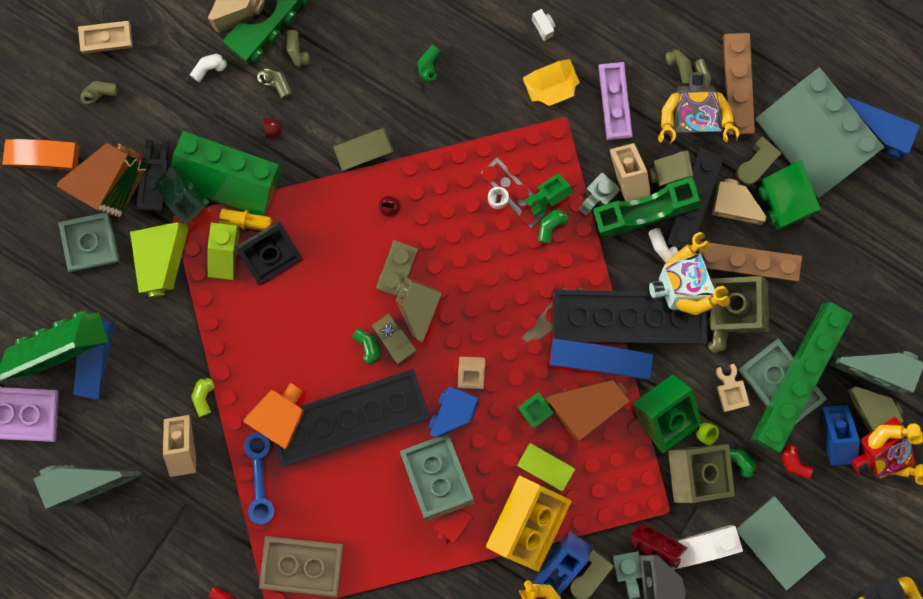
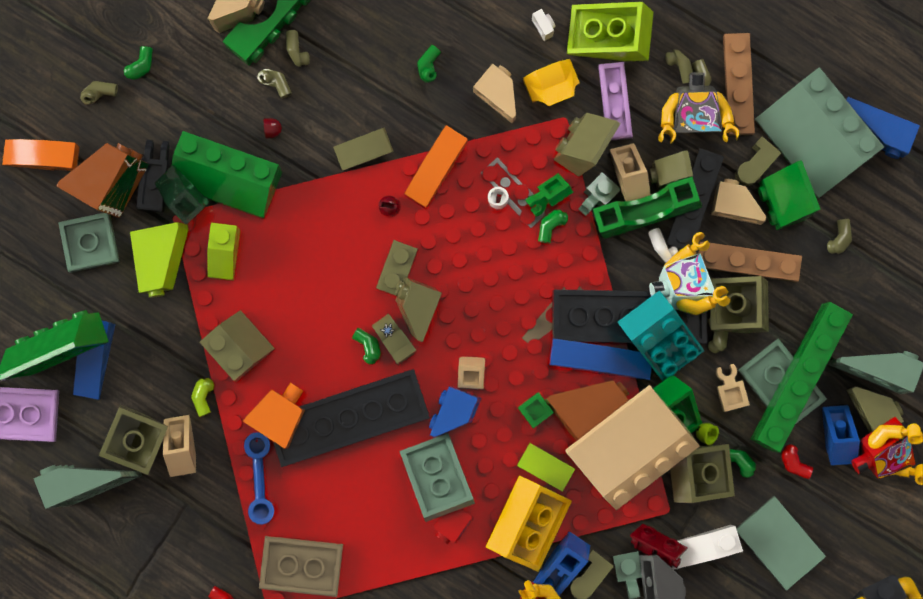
tan plate [78,21,133,54] -> none
white arm [190,54,227,82] -> none
yellow axle [219,208,272,231] -> none
black slope [235,221,303,285] -> none
none -> olive slope [99,405,168,475]
none -> green arm [124,46,153,80]
none -> olive slope [200,310,275,383]
none -> orange slope [405,125,468,208]
none -> tan slope [473,63,516,123]
none -> olive slope [554,113,621,177]
none -> tan slope [565,385,700,510]
none -> lime slope [567,2,654,61]
none -> teal slope [618,290,704,381]
none -> olive arm [827,219,852,254]

